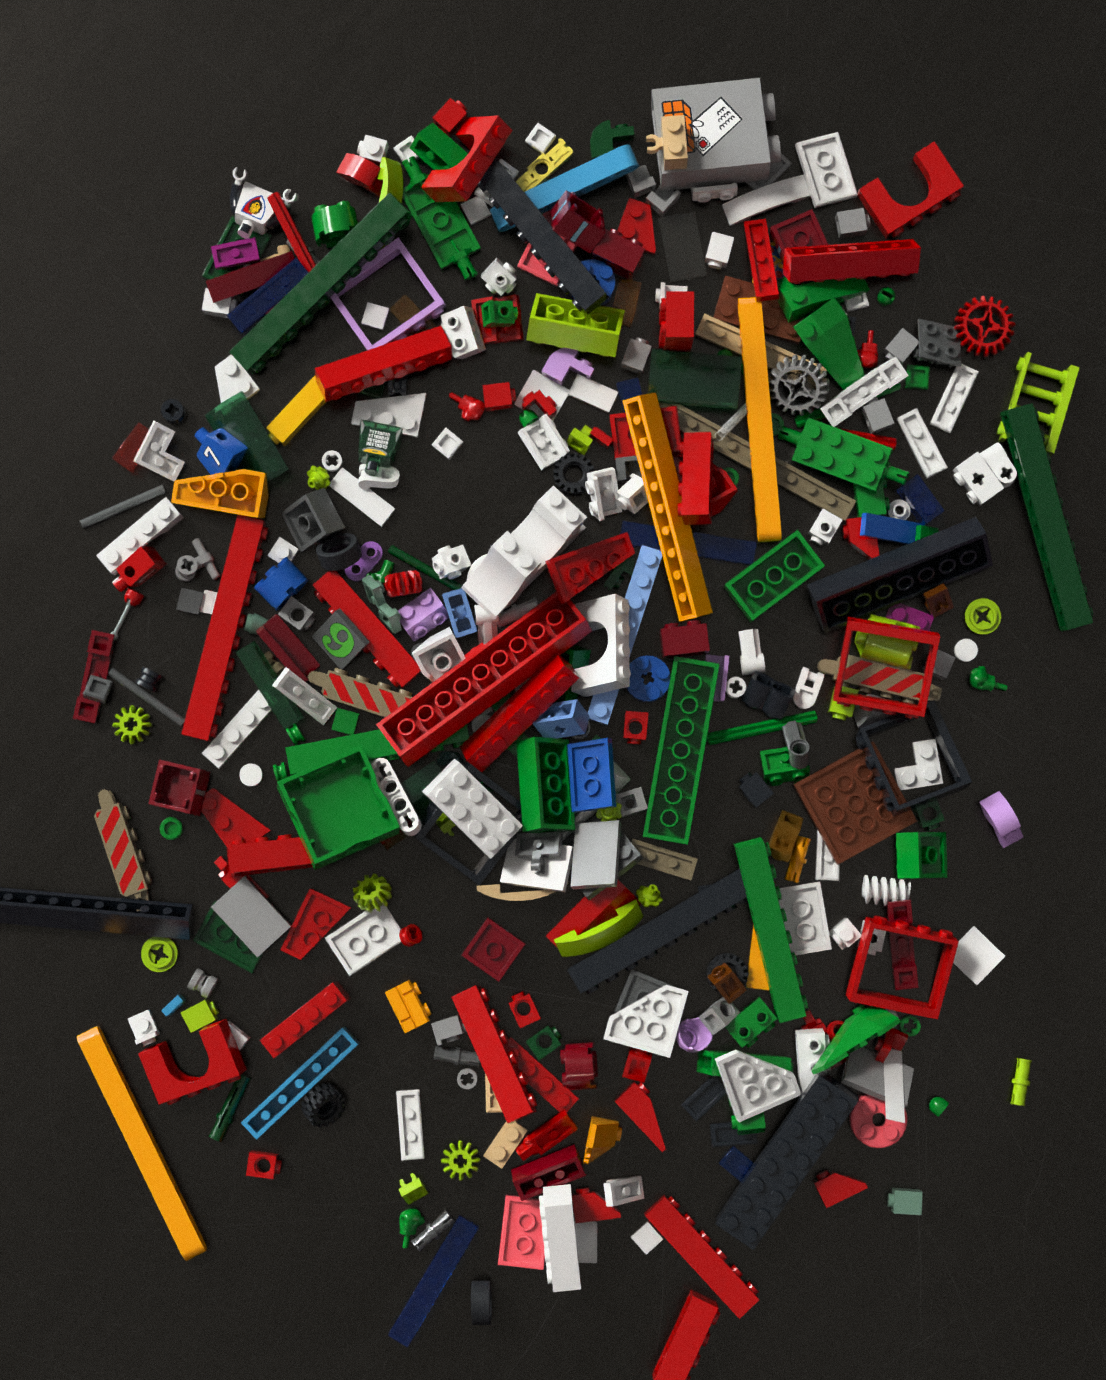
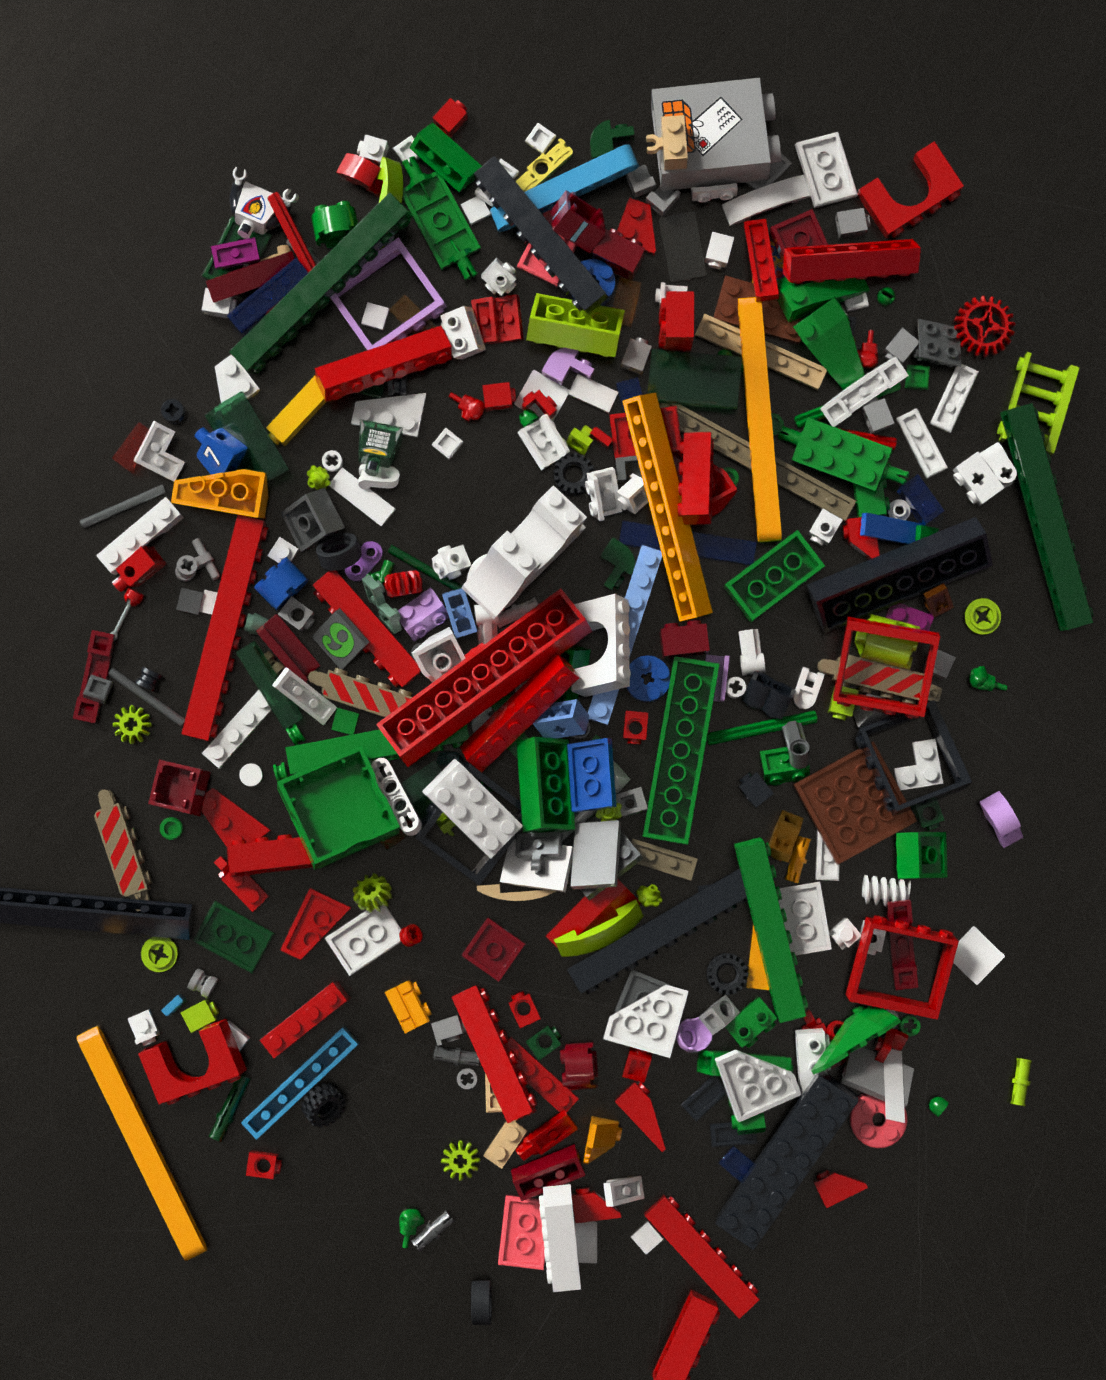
light grey tile [211,875,292,957] -> none
clear blue tile [388,1215,479,1347] -> none
white tile [396,1089,425,1161] -> none
lime tile [399,1173,429,1205] -> none
red arch [421,116,513,202] -> none
green brick [481,300,518,328] -> none
red wing [545,532,635,604] -> none
reddish brown bracket [707,963,747,1004] -> none
white piece [715,403,747,441] -> none
light grey gear [768,354,829,416] -> none
sand green brick [887,1188,923,1215] -> none
white tile [954,639,978,662] -> none

